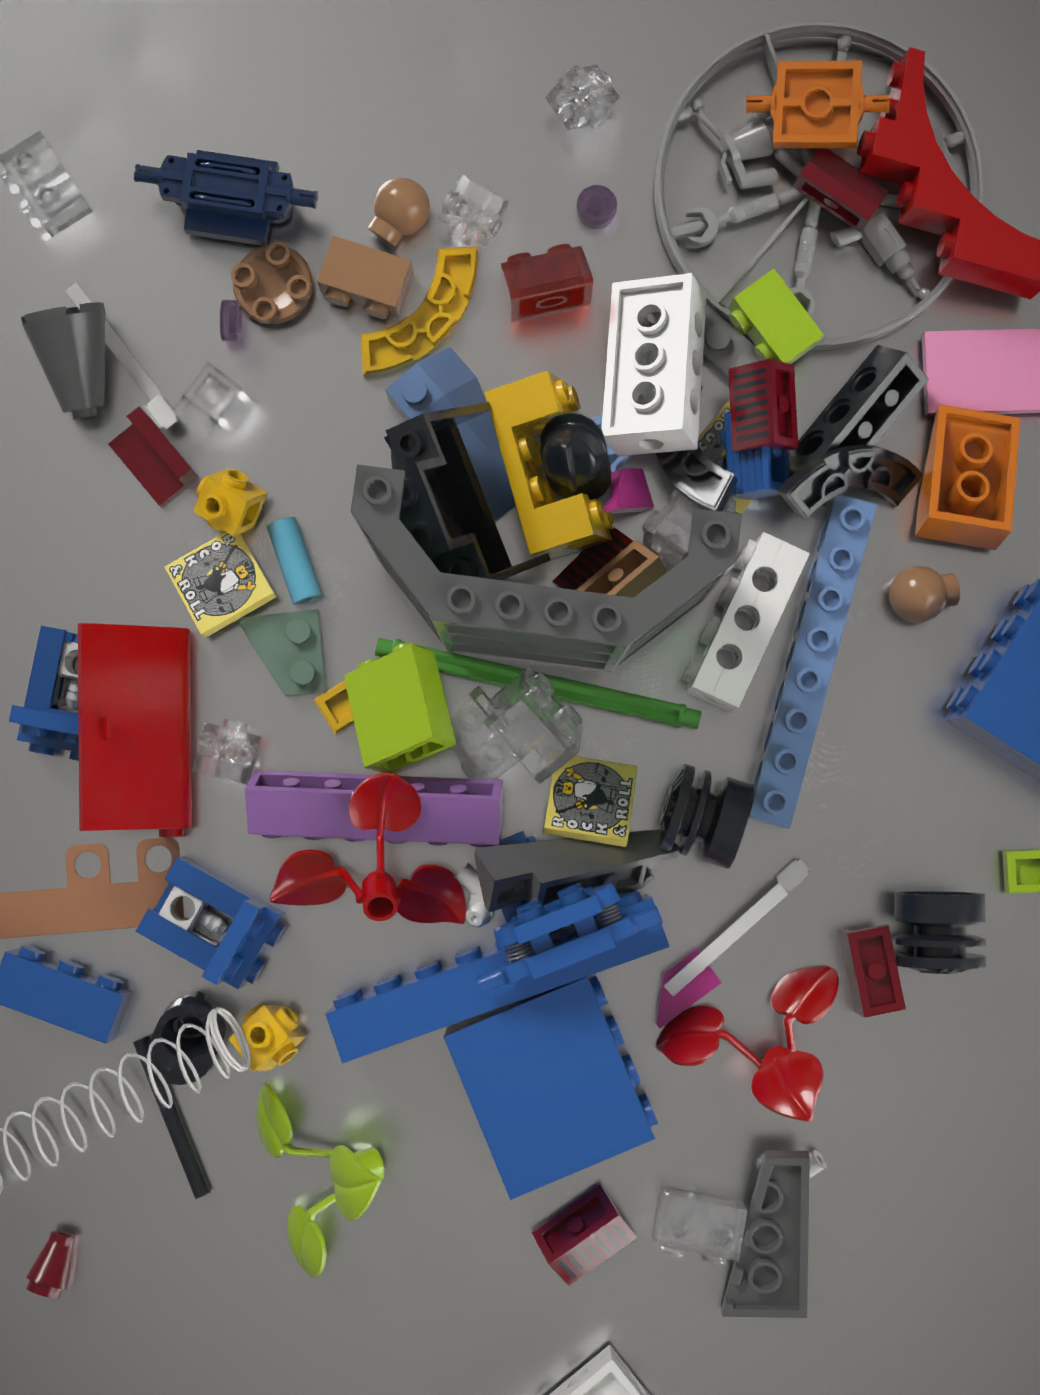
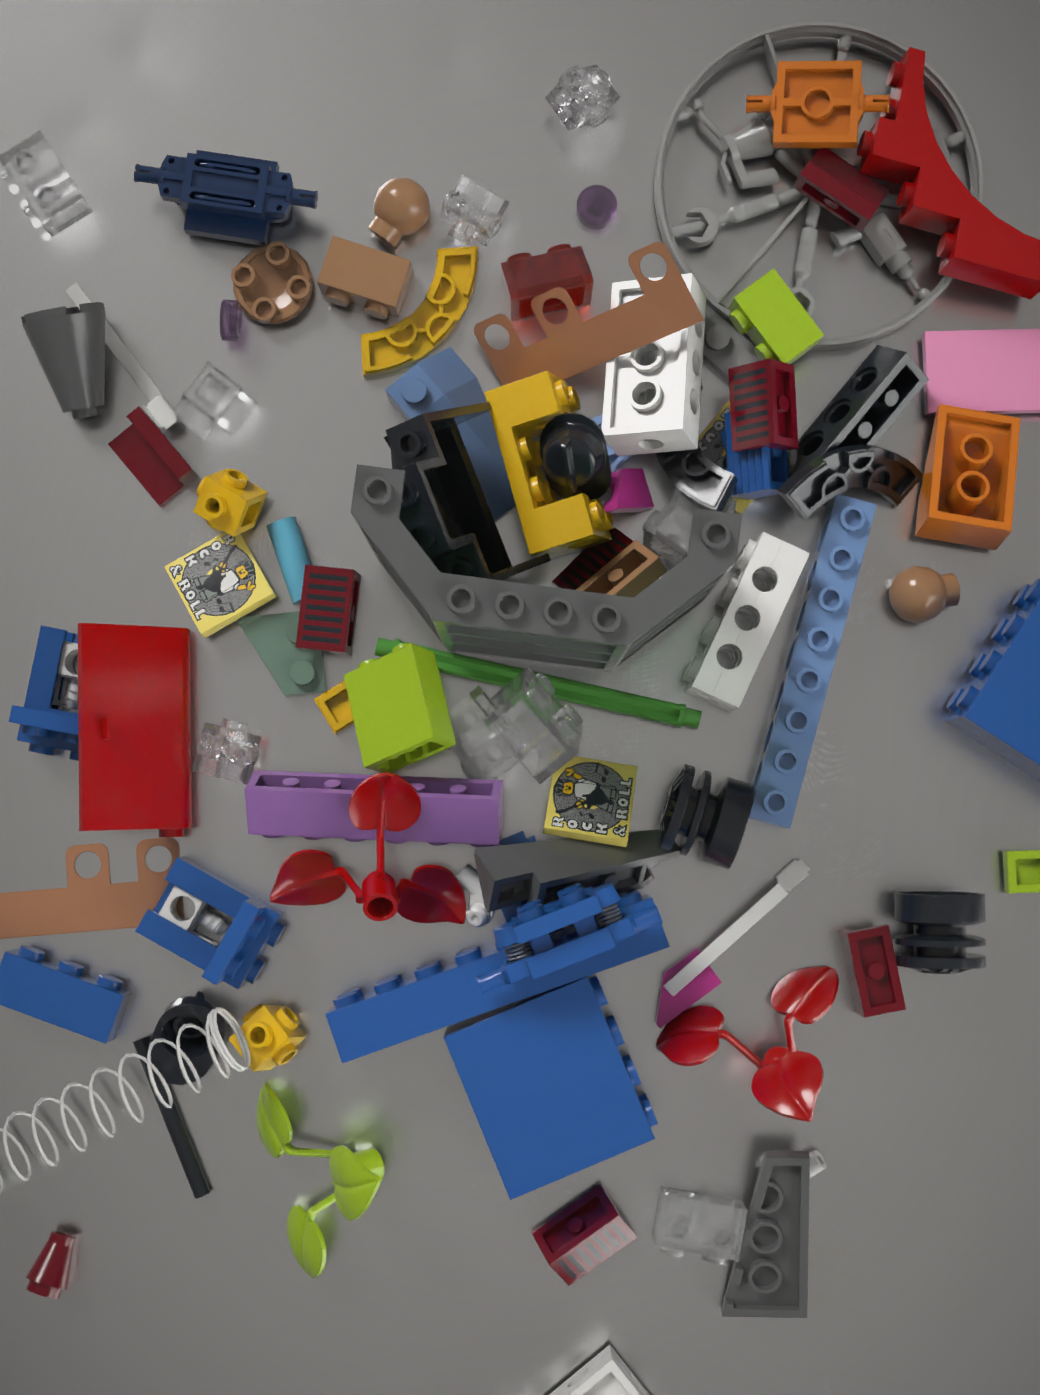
none -> dark red panel [295,565,361,656]
none -> nougat piece [474,242,704,385]

